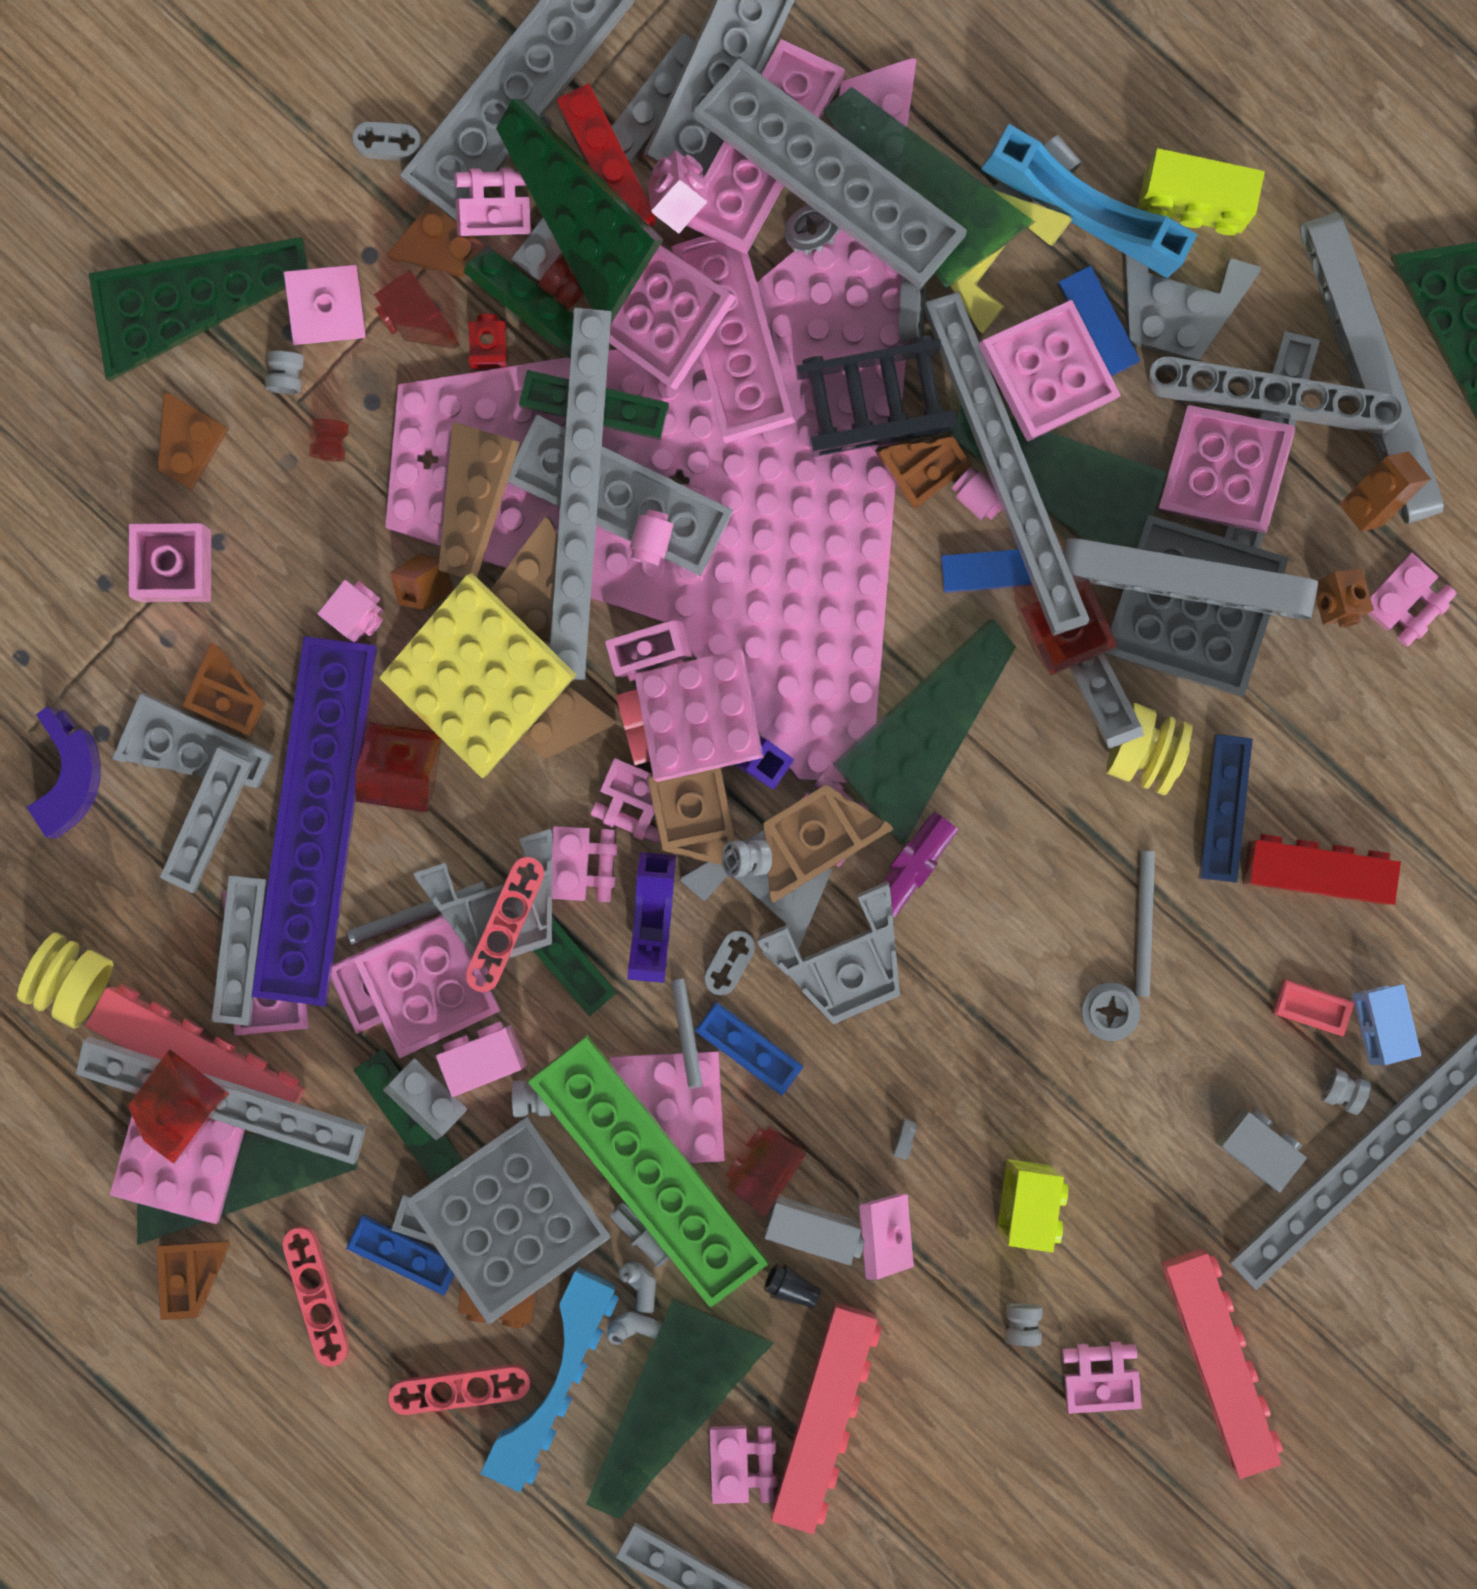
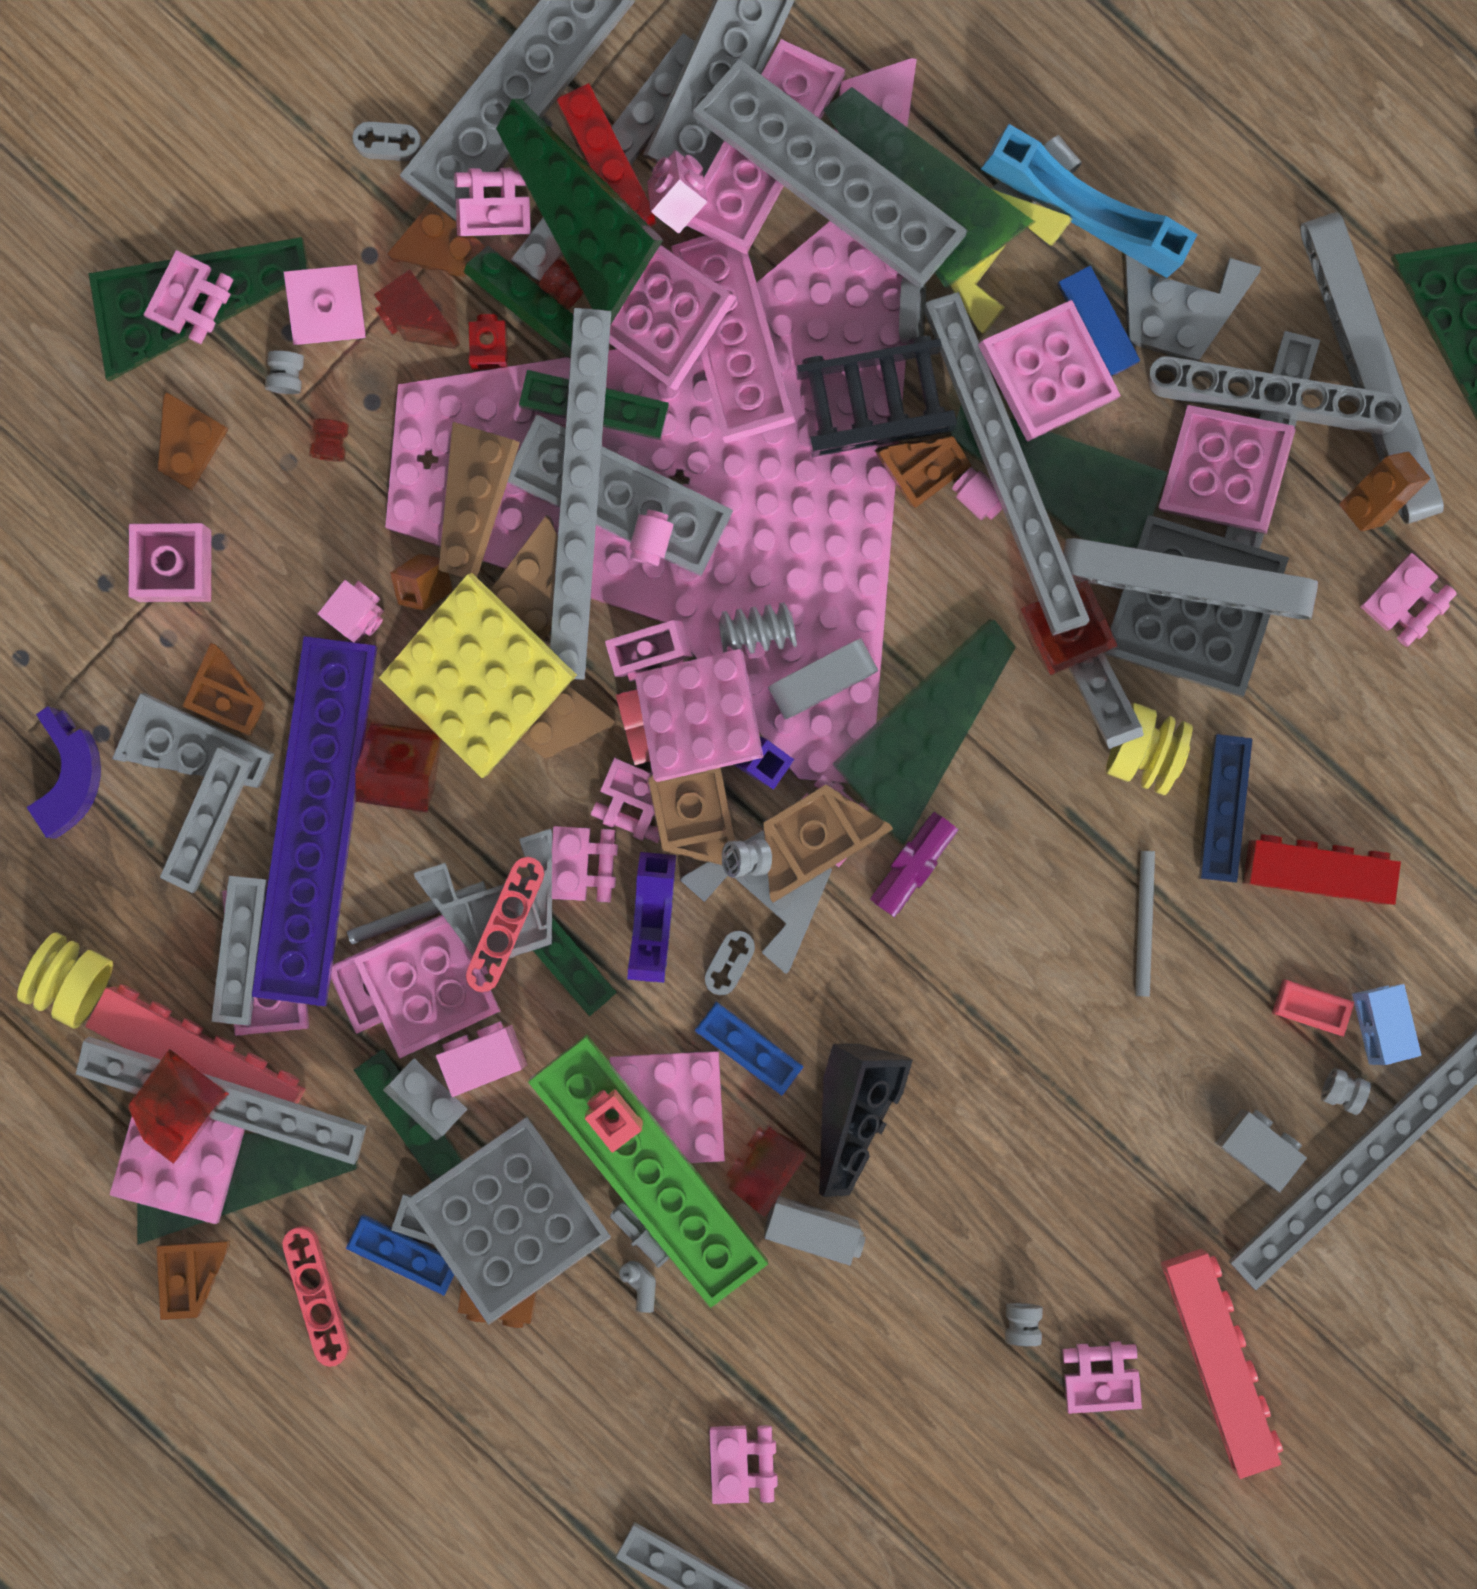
coral beam [388,1364,532,1415] -> none
dark azure arch [480,1266,619,1493] -> none
light grey wheel [512,1080,551,1117] -> none
clear green wing [586,1298,774,1519] -> none
light grey arm [607,1311,662,1345] -> none
light grey bar [671,979,703,1089] -> none
light grey wing [757,881,900,1024] -> none
black cone [764,1264,821,1309] -> none
coral brick [771,1301,882,1534] -> none
light grey gear [784,205,841,256] -> none
bright pink plate [859,1194,914,1280] -> none
light grey tile [892,1118,917,1160] -> none
blue tile [941,549,1033,593] -> none
neon yellow brick [996,1159,1069,1253] -> none
light grey gear [1081,983,1140,1041] -> none
neon yellow brick [1137,148,1265,235] -> none
dark orange brick [1316,569,1374,628] -> none
none -> bright pink plate [144,250,234,344]
none -> coral brick [585,1089,643,1153]
none -> light grey piece [719,602,797,654]
none -> light grey beam [768,638,879,720]
none -> black wedge [819,1043,913,1197]

